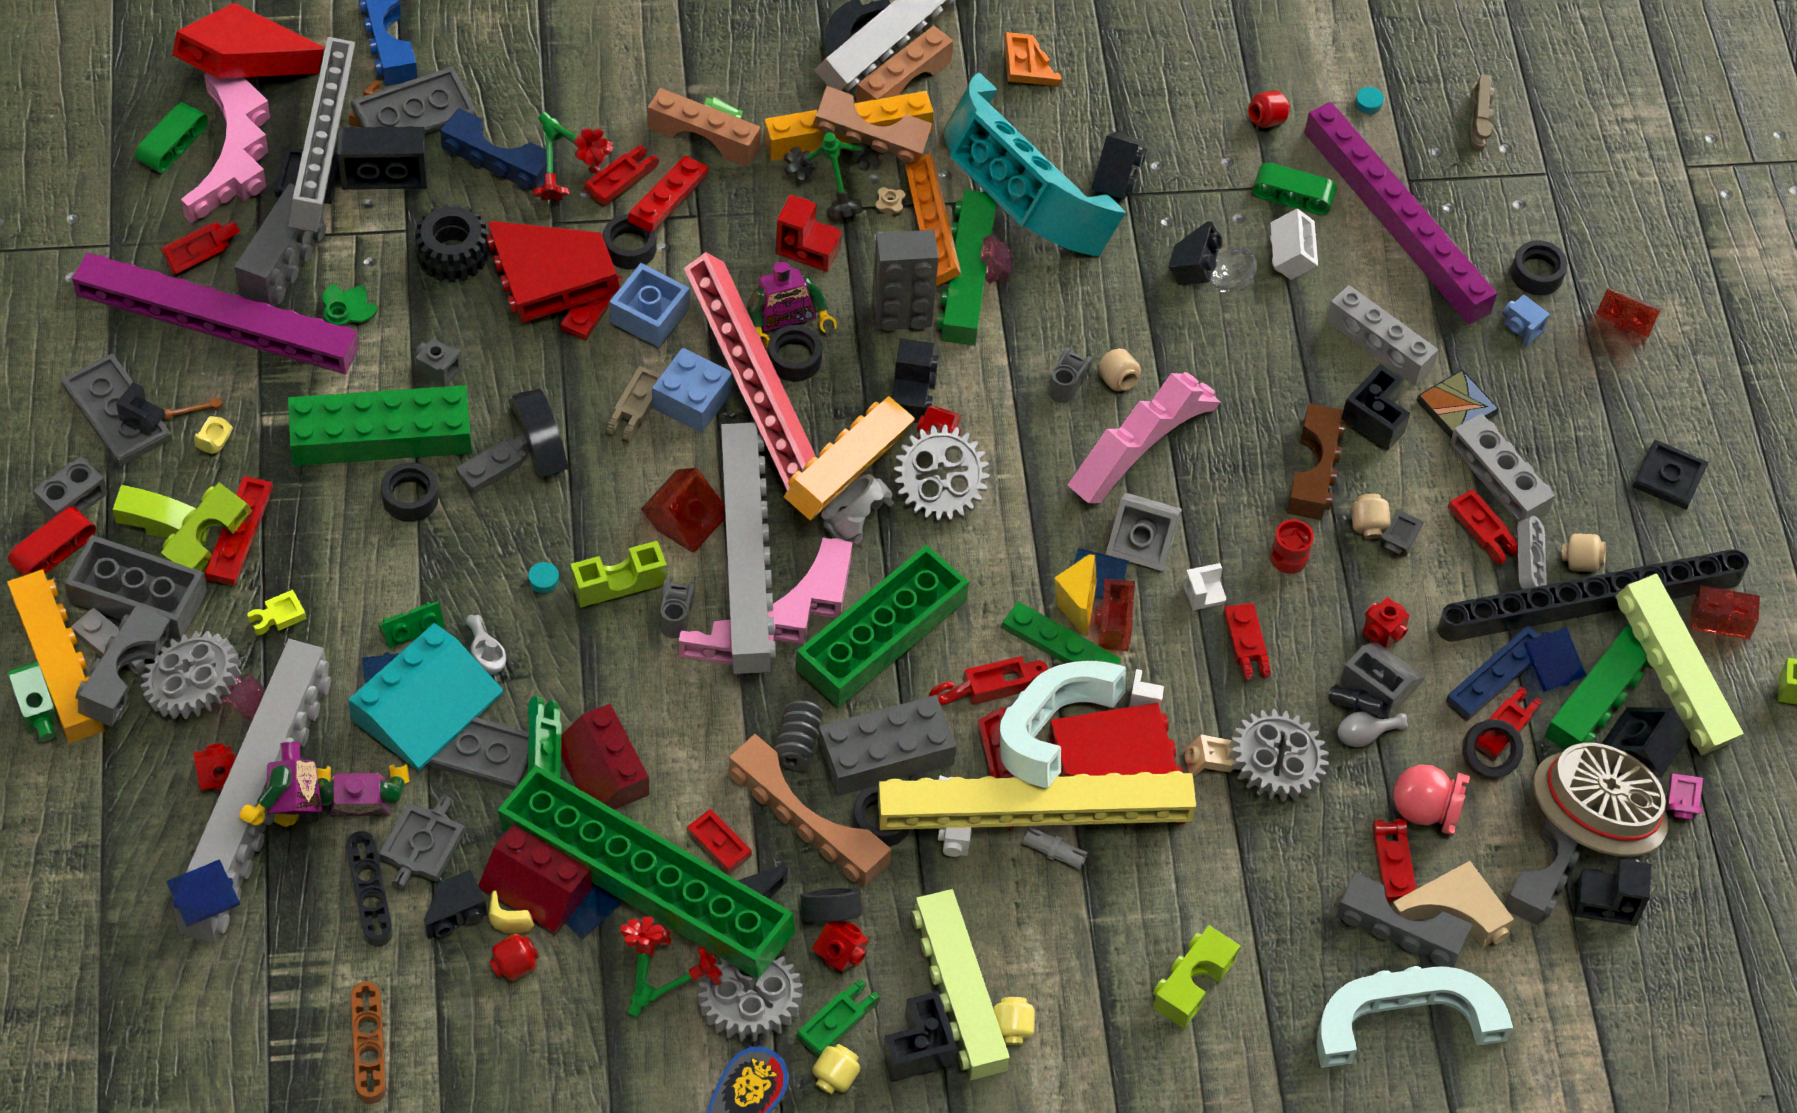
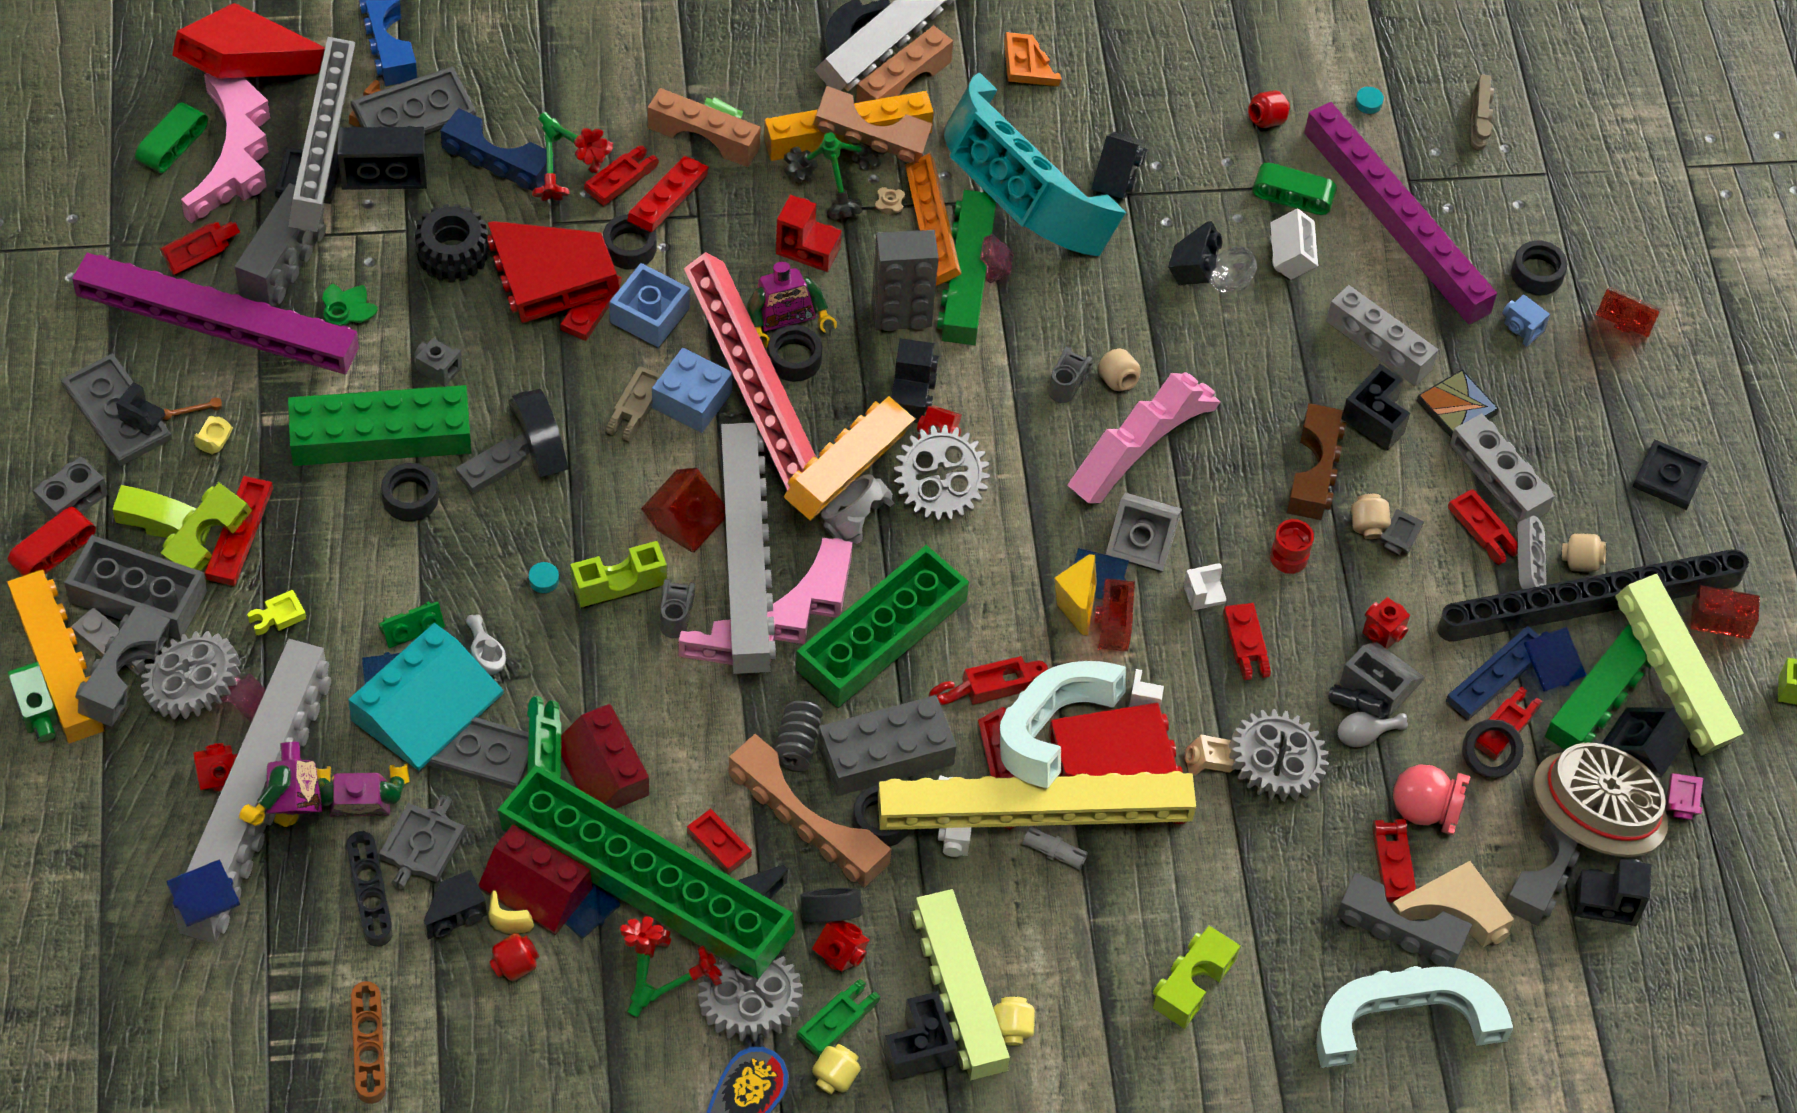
green plate [1001,601,1122,665] -> none

